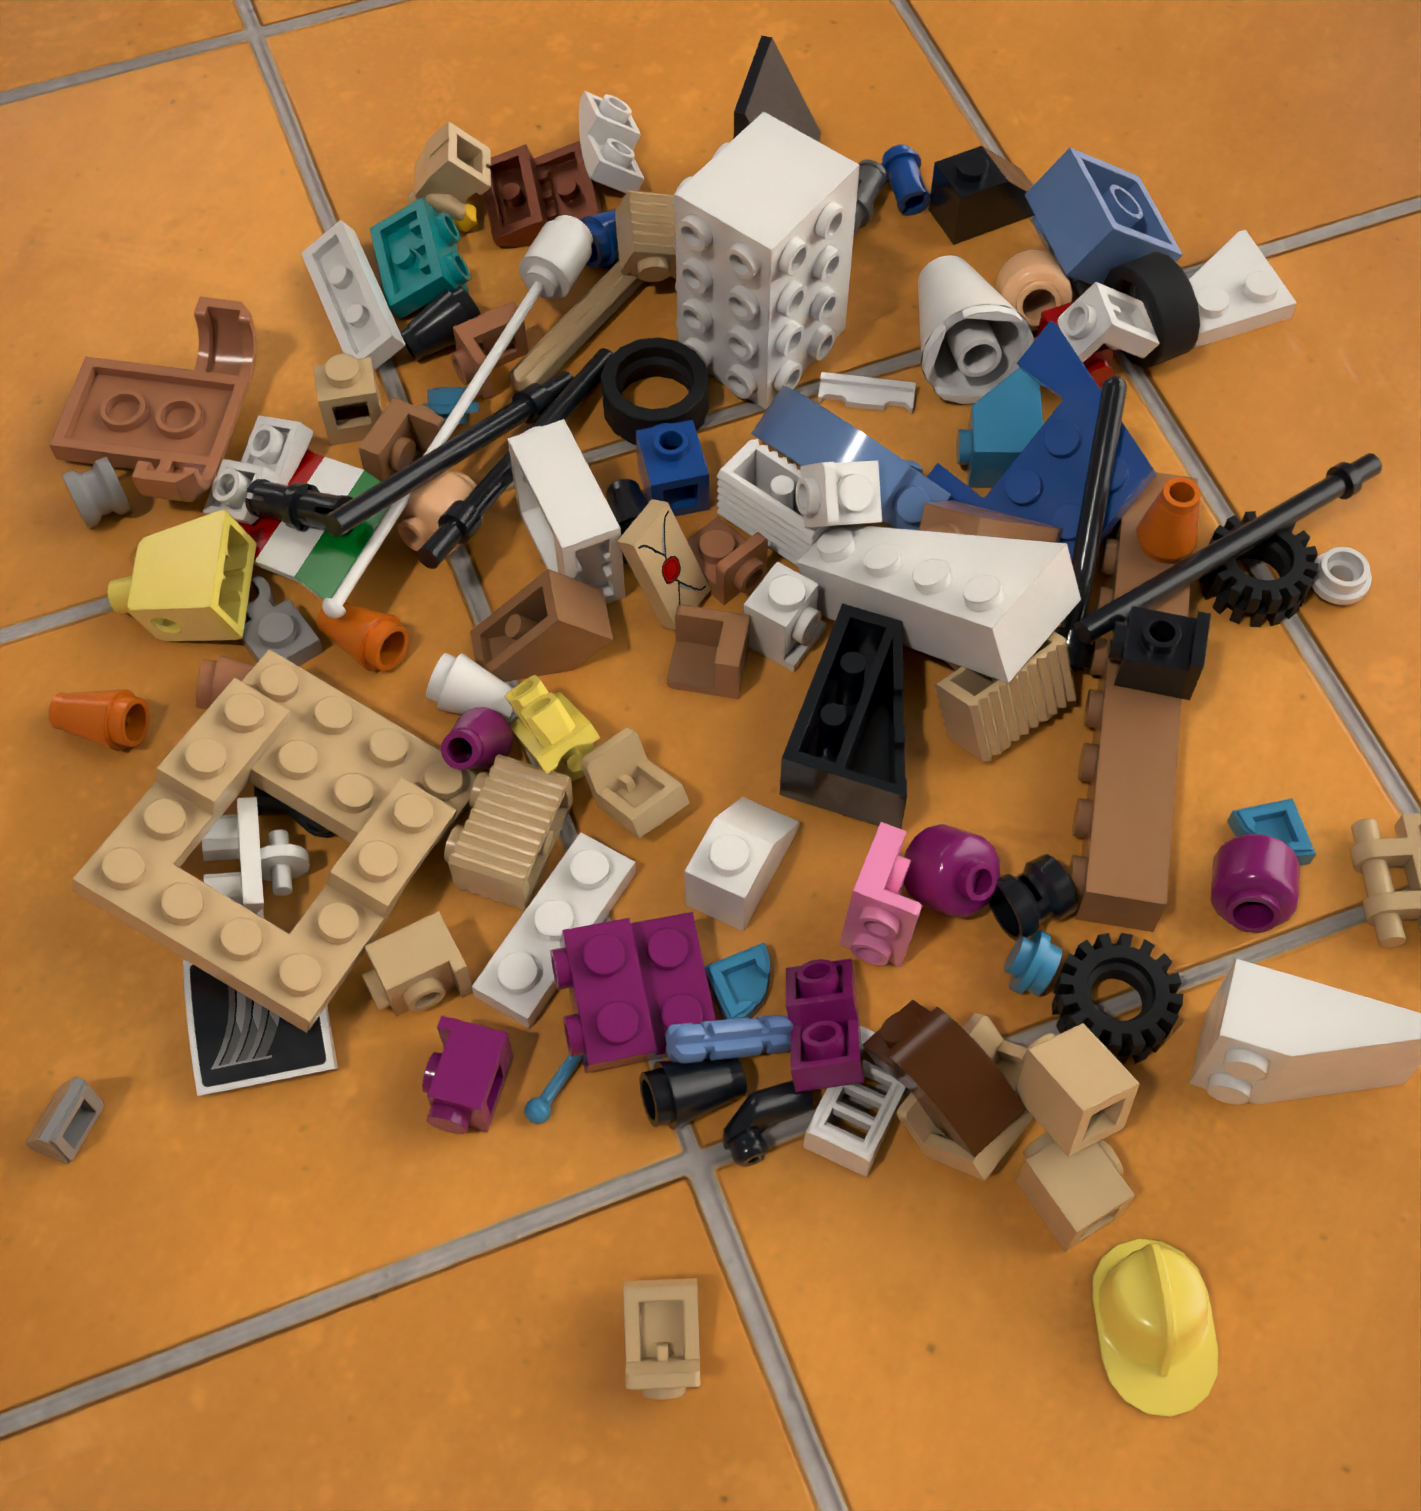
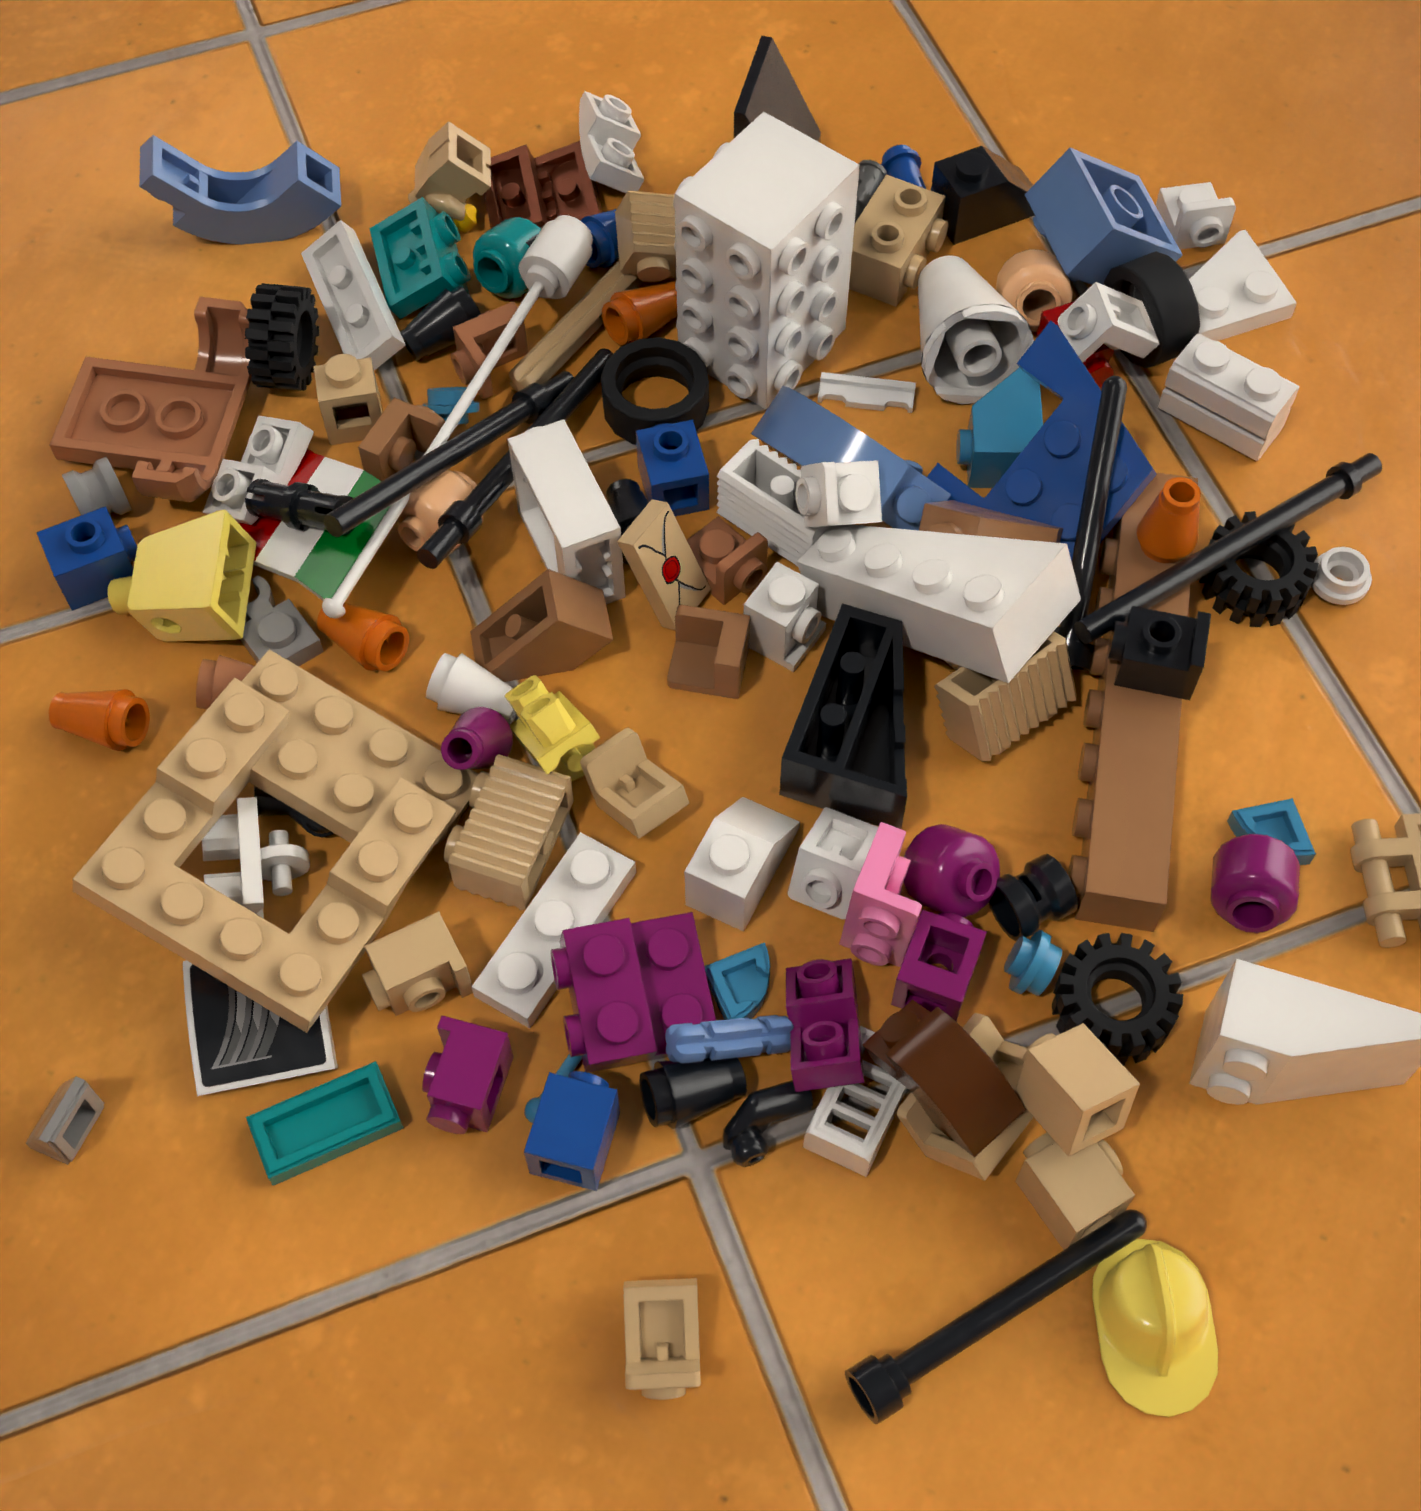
none -> blue brick [36,506,137,611]
none -> medium blue arch [139,135,341,245]
none -> black tyre [245,283,319,391]
none -> teal tile [246,1061,404,1186]
none -> teal head [473,217,541,299]
none -> blue brick [524,1071,620,1191]
none -> orange cone [602,281,677,345]
none -> white bracket [788,807,878,919]
none -> black piece [845,1209,1147,1424]
none -> tan brick [849,175,949,307]
none -> magenta brick [891,909,987,1022]
none -> white bracket [1156,182,1236,249]
none -> white brick [1158,333,1300,461]

